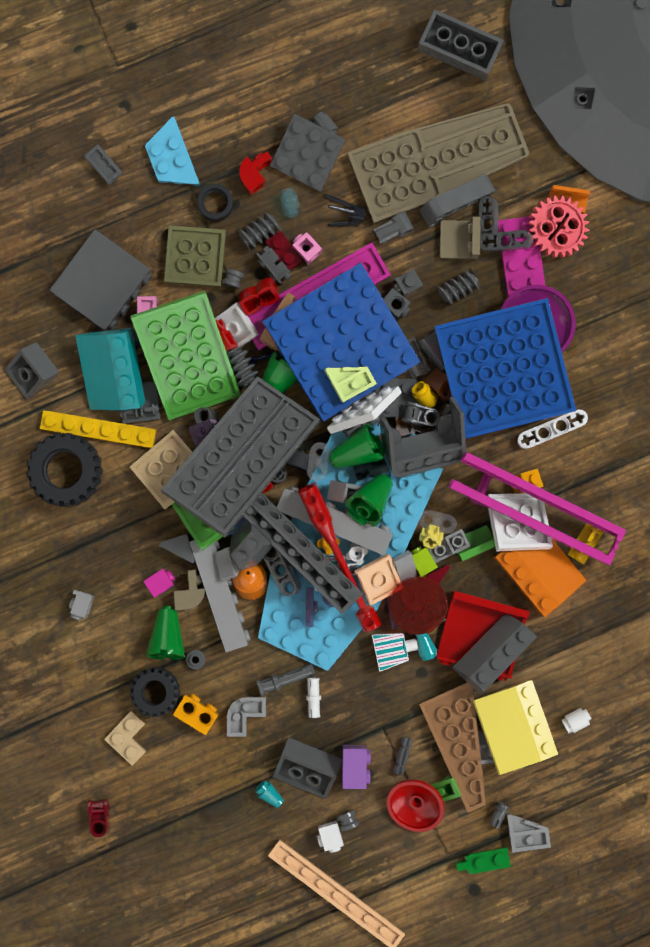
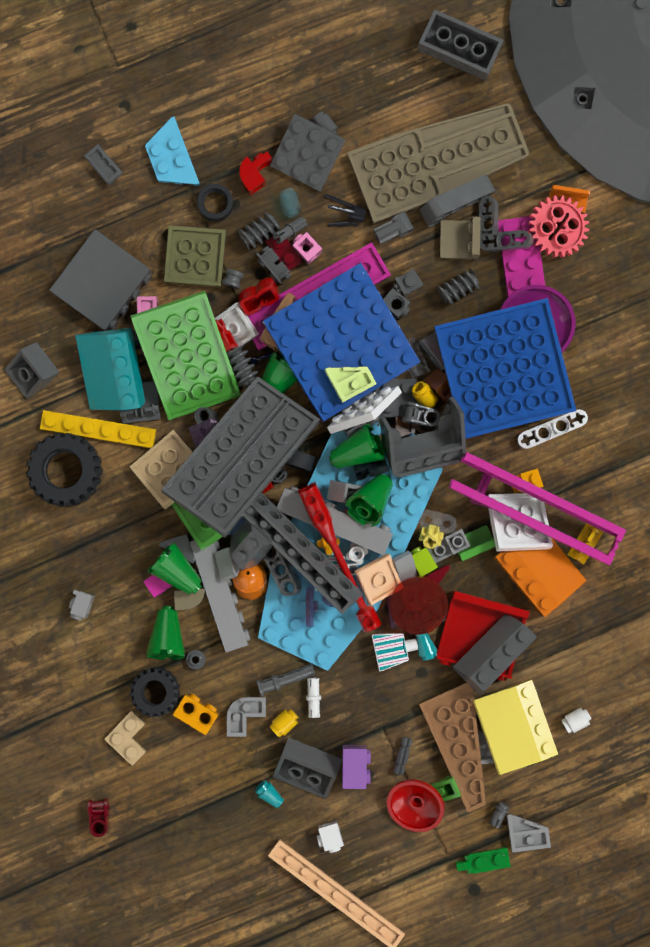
clear plate [307,442,330,481] -> none
dark grey wheel [336,809,360,831] -> none
none -> green cone [147,542,202,595]
none -> yellow brick [270,709,299,737]
none -> dark grey axle [273,217,307,244]

